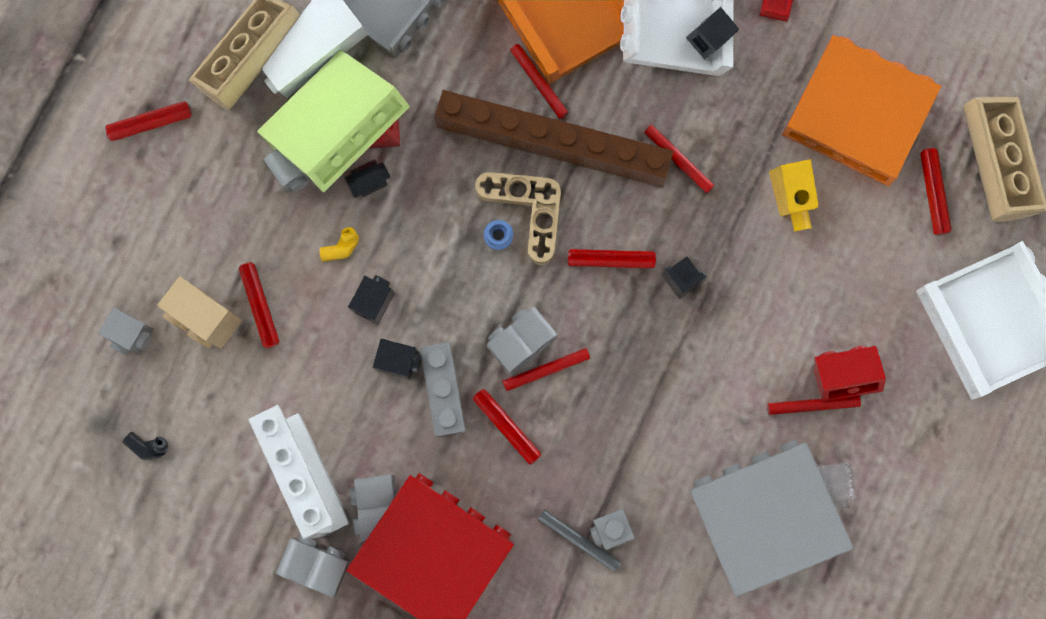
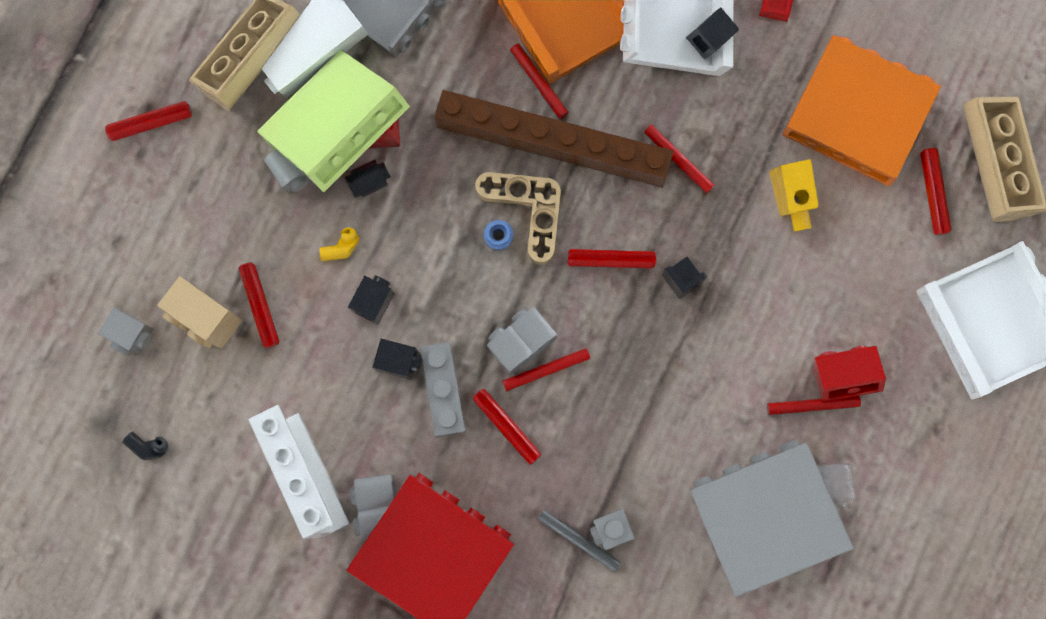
light grey brick [276,534,350,597] -> none

